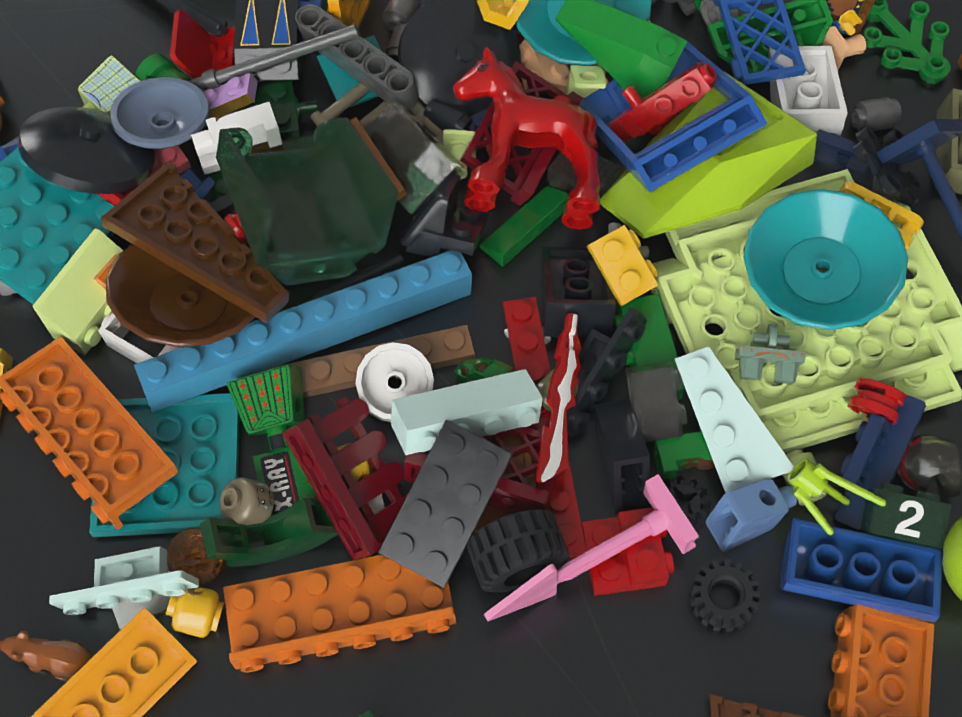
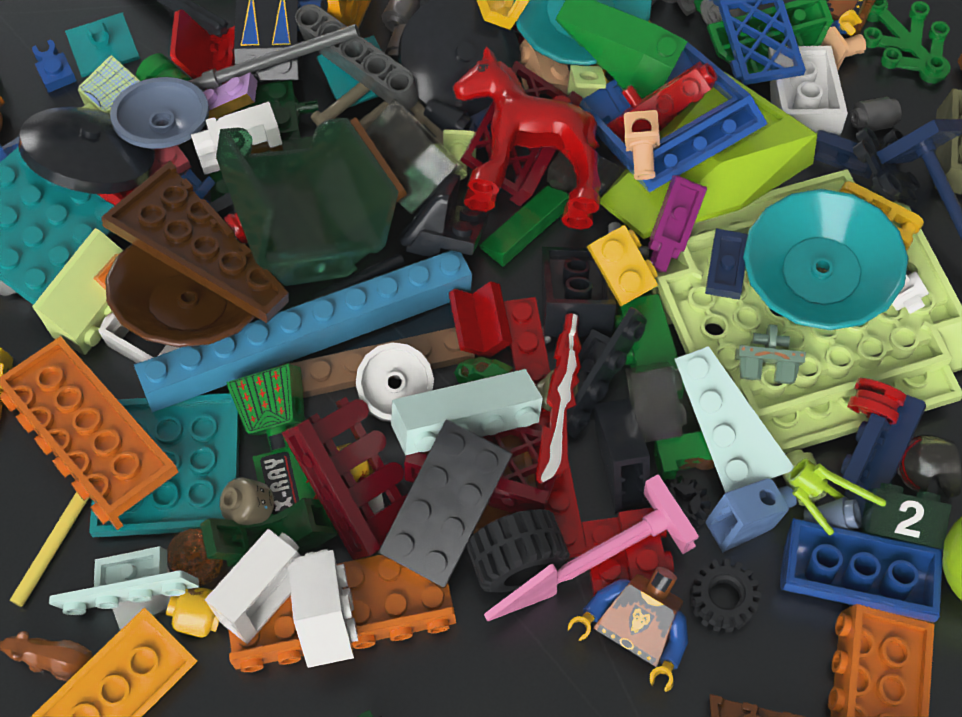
none -> light yellow bar [10,492,90,607]
none -> blue plate [32,39,77,93]
none -> teal piece [65,13,140,78]
none -> white window [205,529,301,645]
none -> white hinge [288,549,358,668]
none -> red panel [449,281,513,358]
none -> torso [567,567,688,692]
none -> light nougat bracket [624,110,660,180]
none -> magenta hinge [648,175,707,272]
none -> dark blue plate [705,229,748,300]
none -> sand blue cone [804,497,862,531]
none -> white gear [892,271,929,314]

